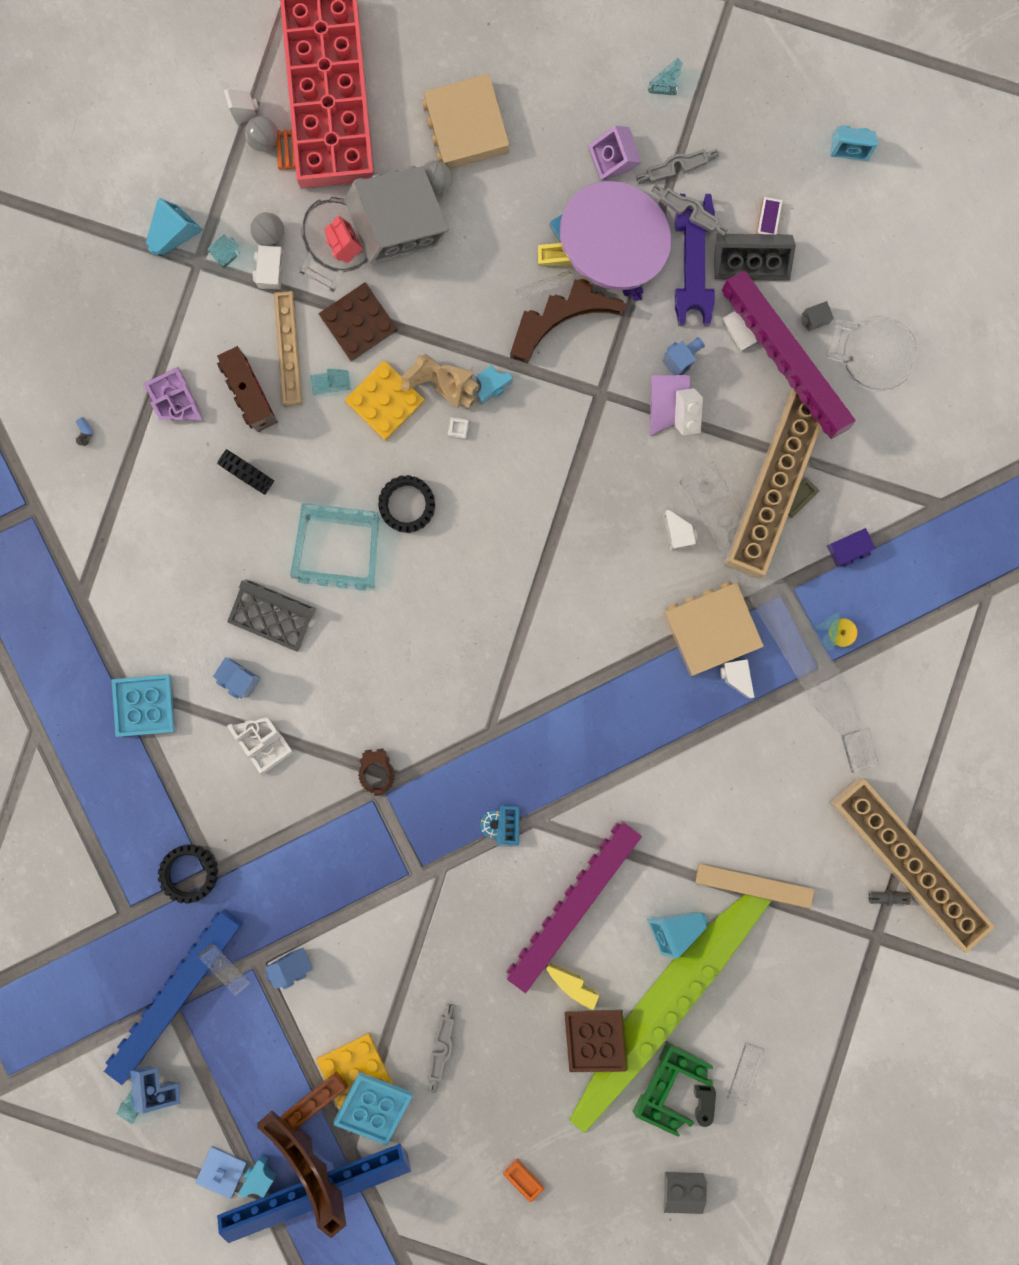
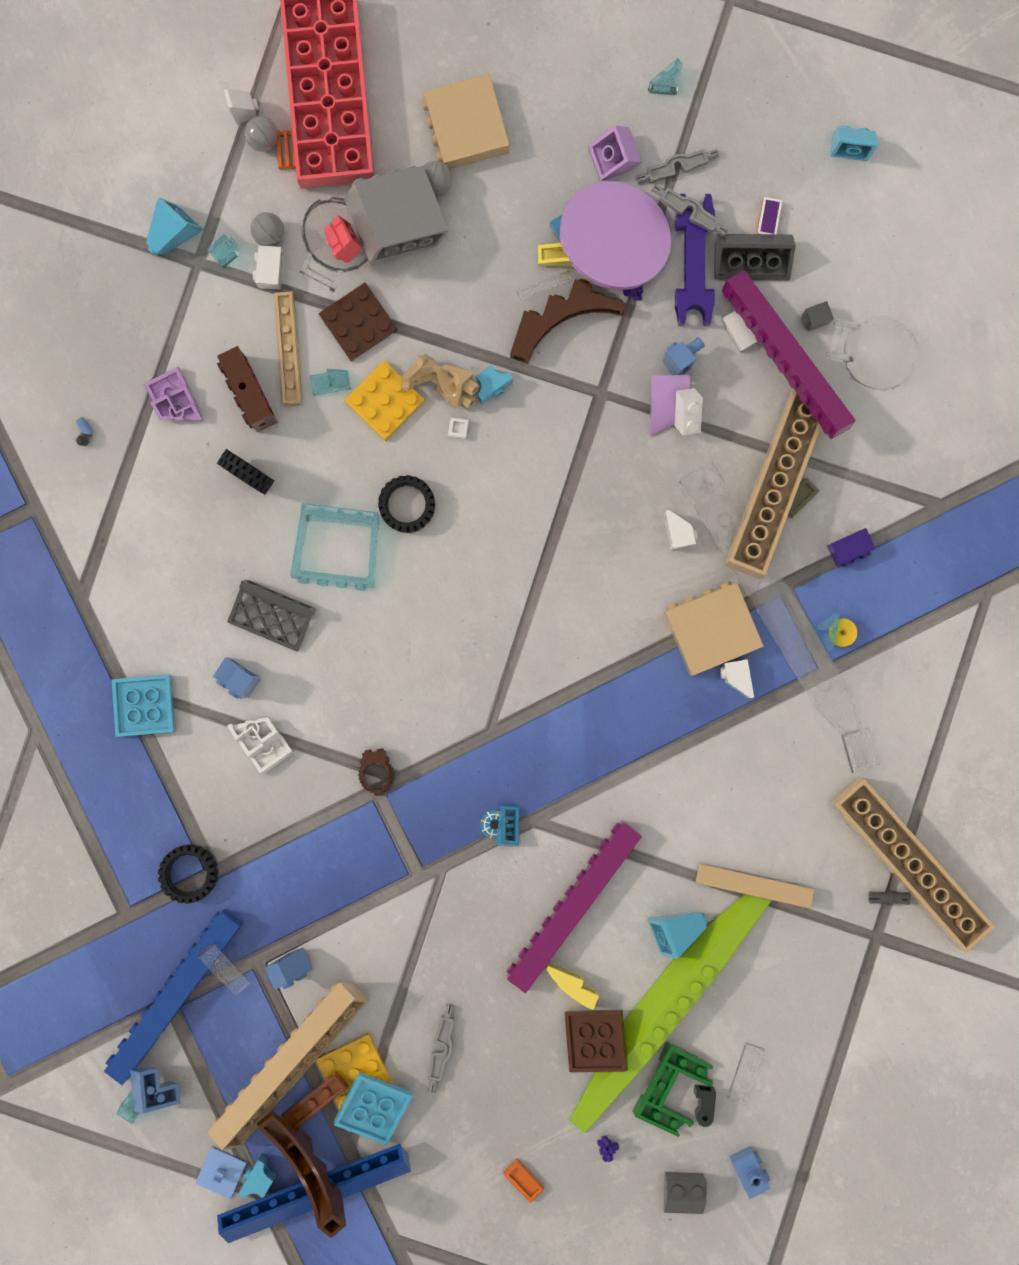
none -> tan brick [207,982,369,1150]
none -> dark purple plant [597,1135,619,1162]
none -> medium blue brick [729,1146,771,1199]

